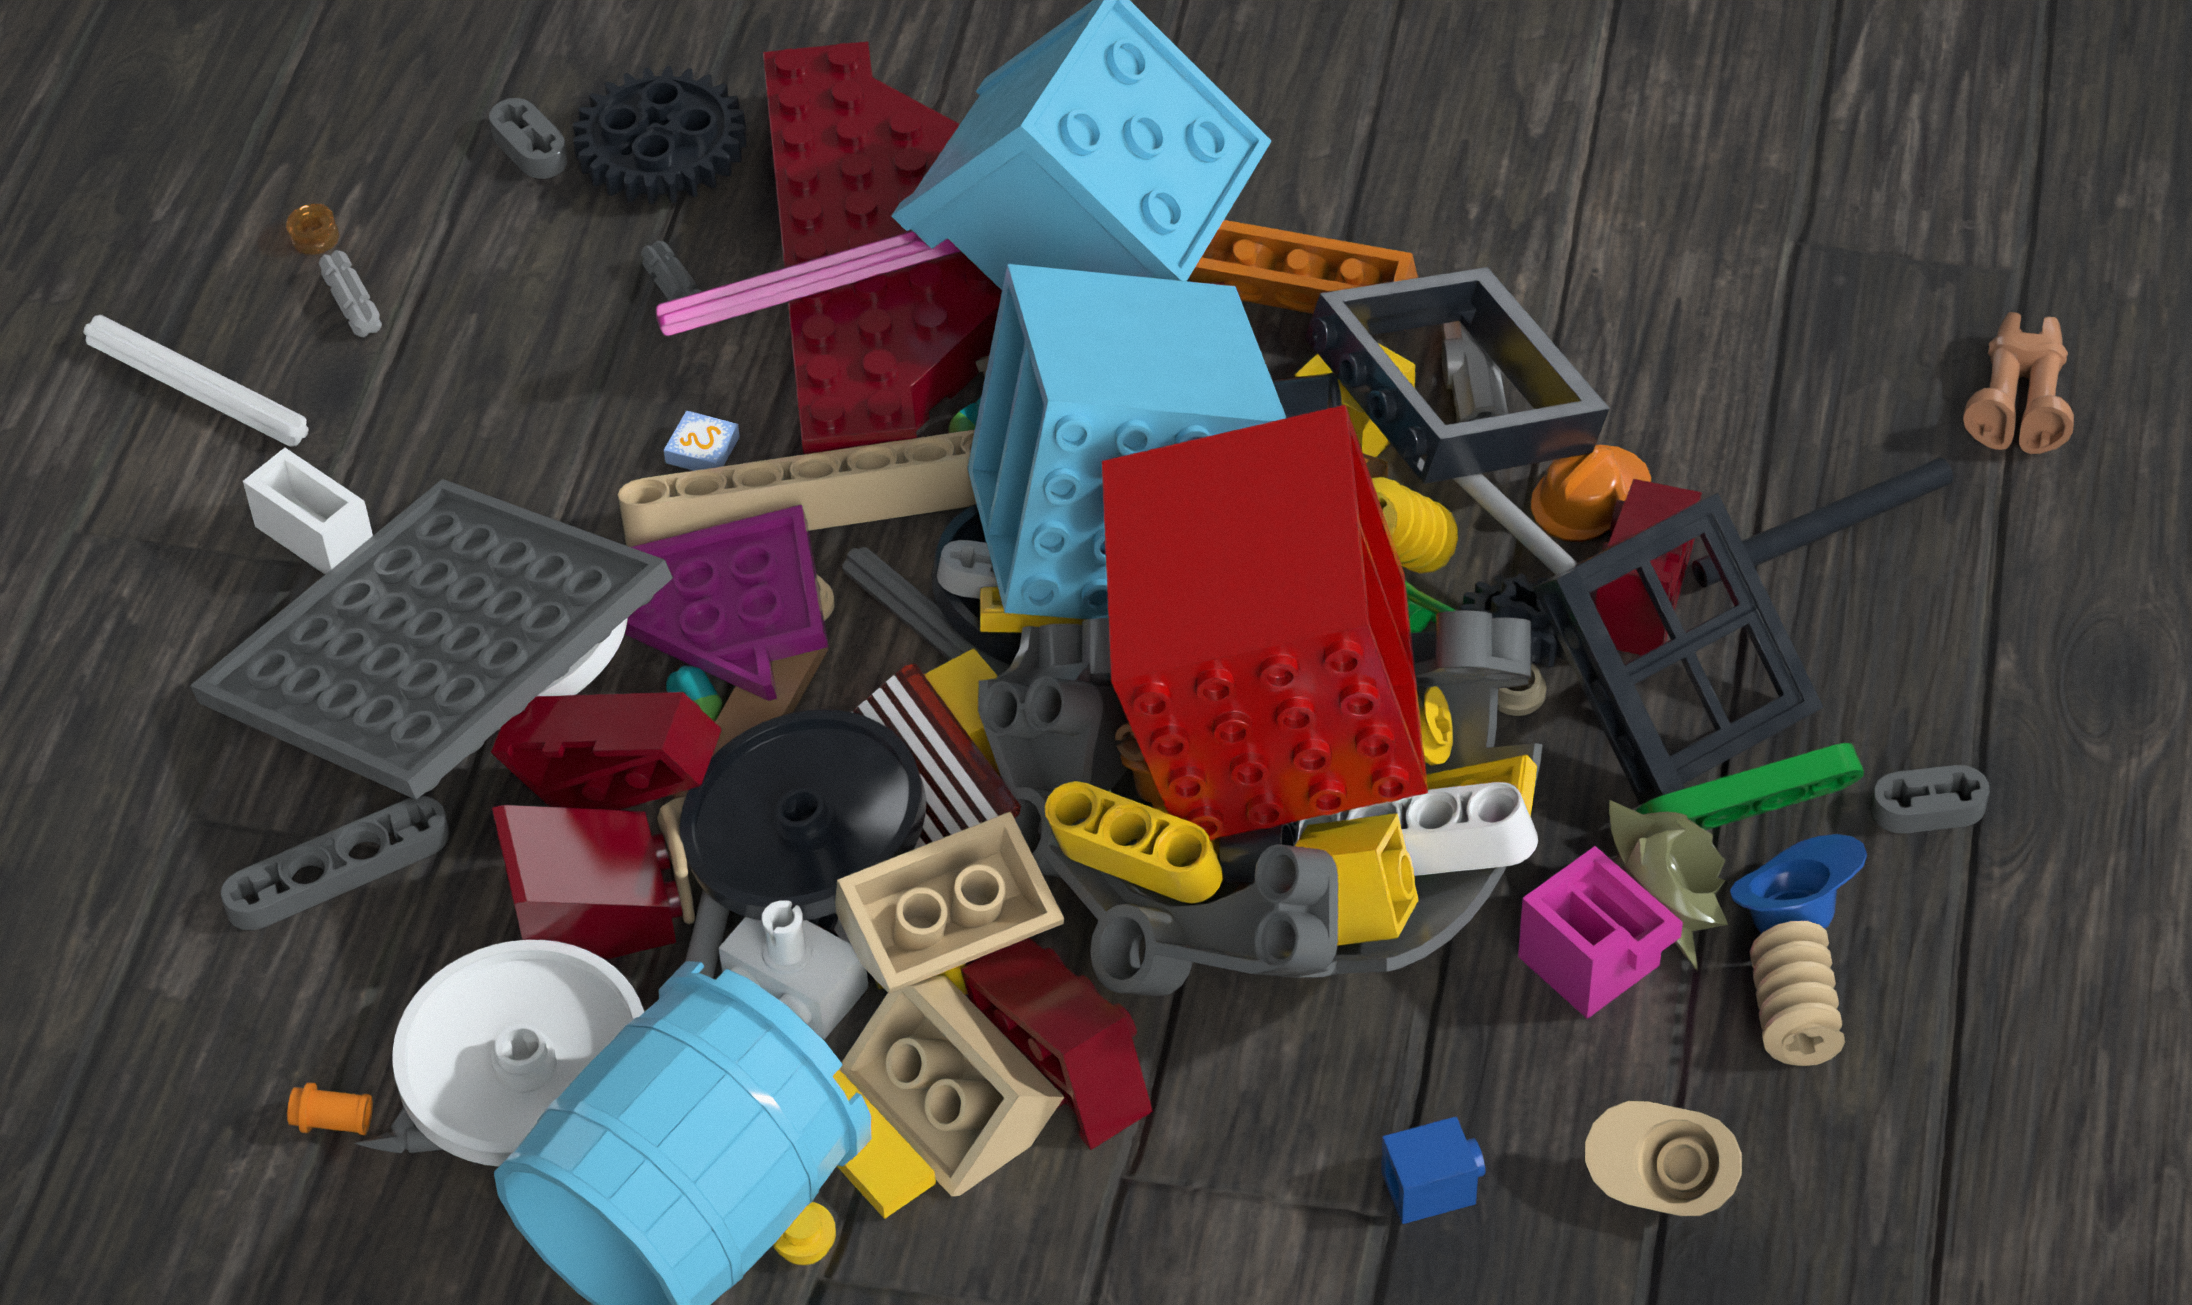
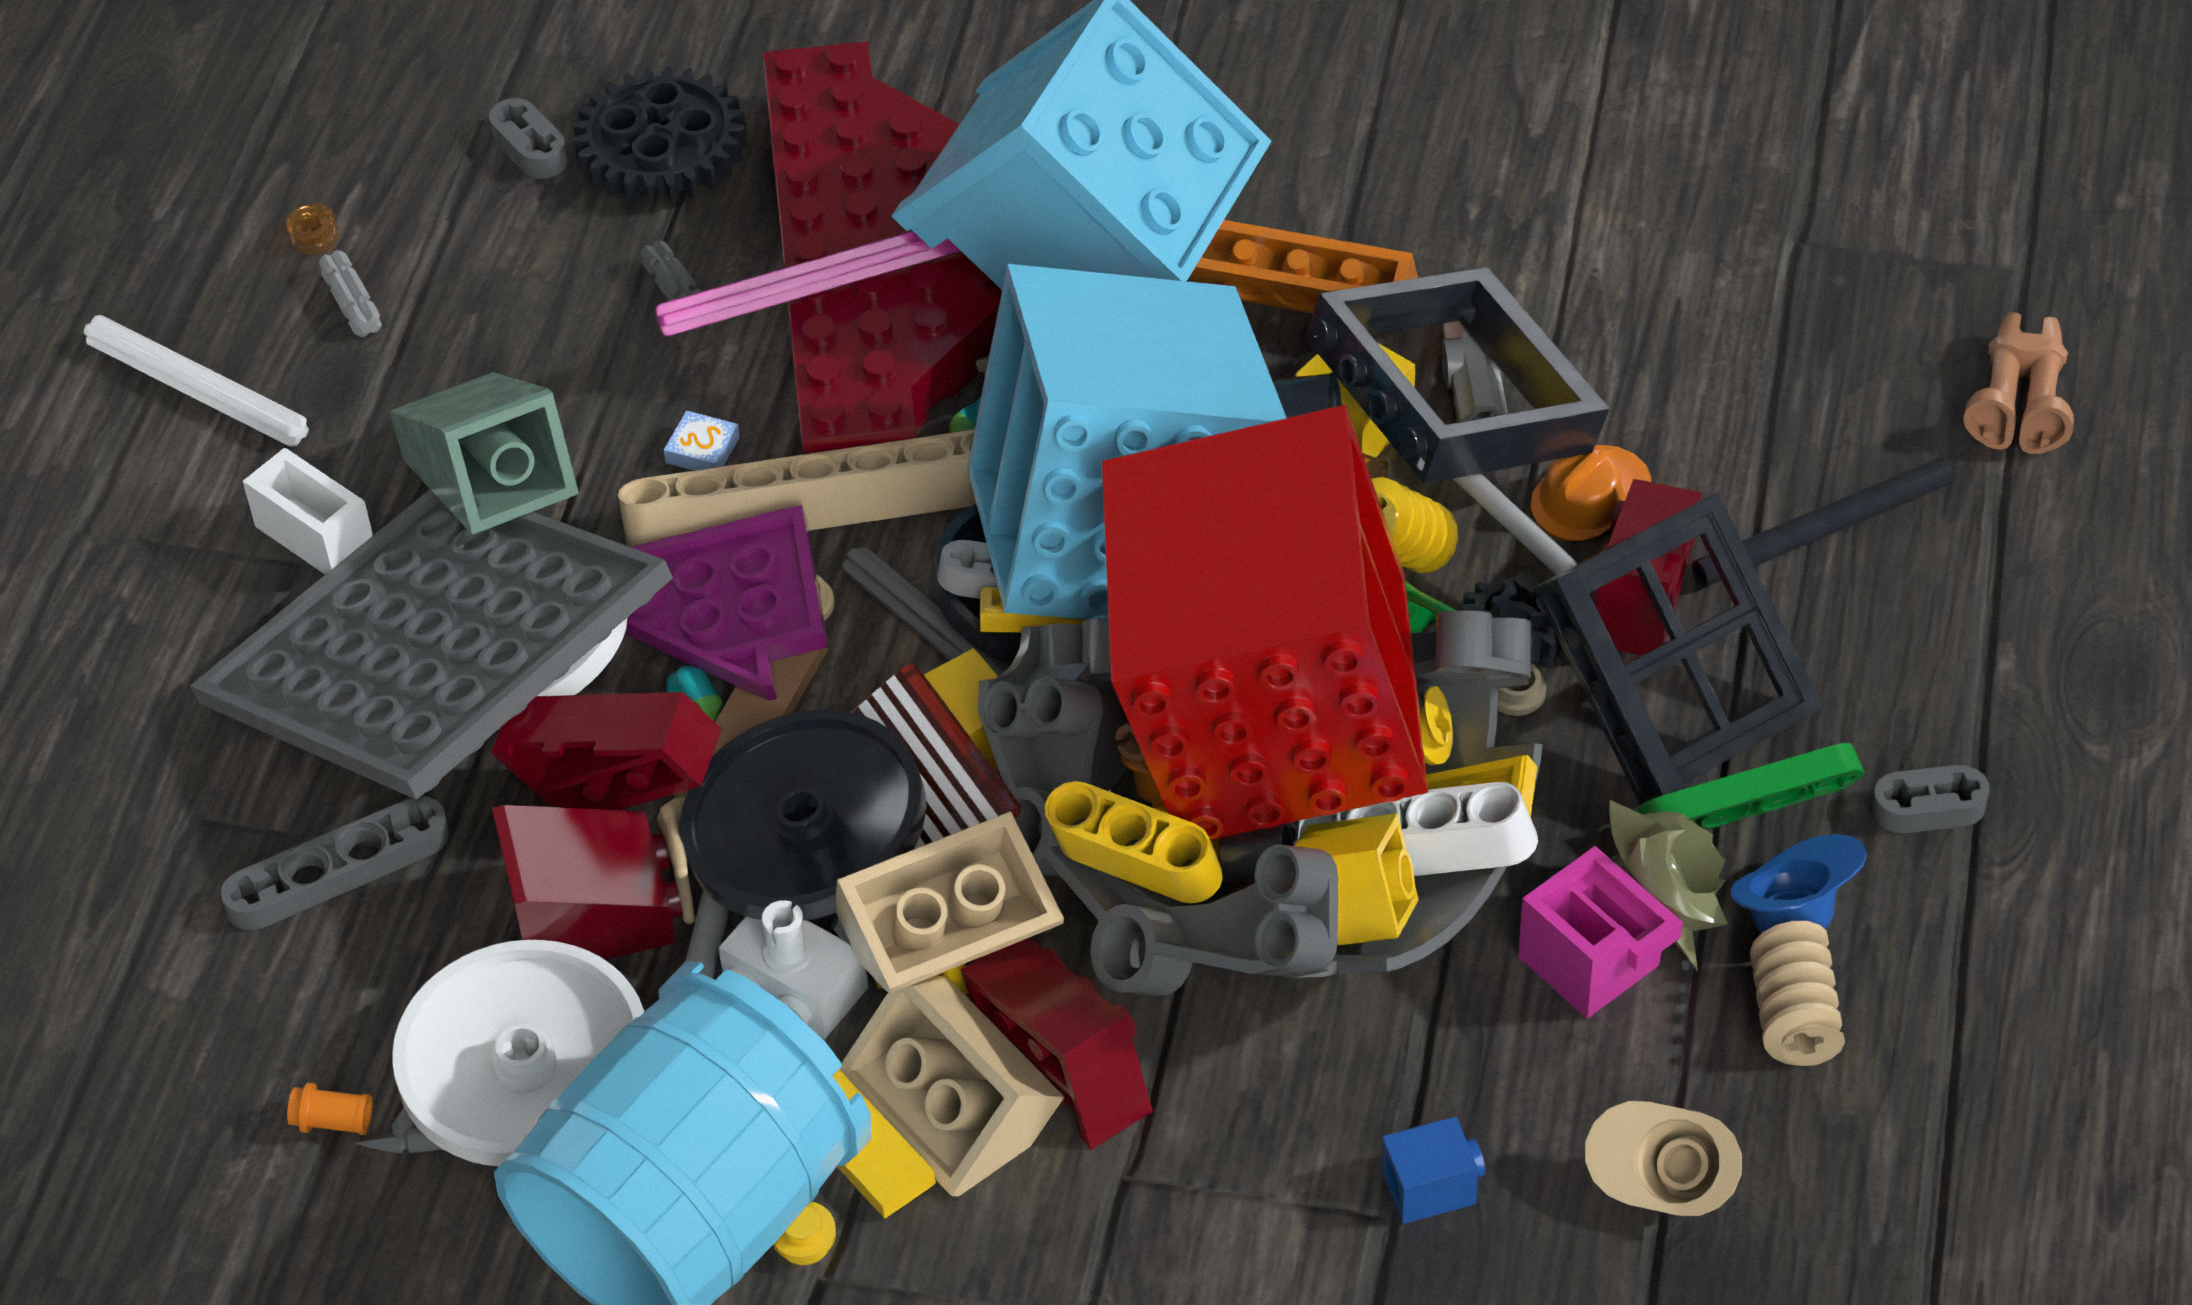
none -> sand green slope [390,372,579,535]

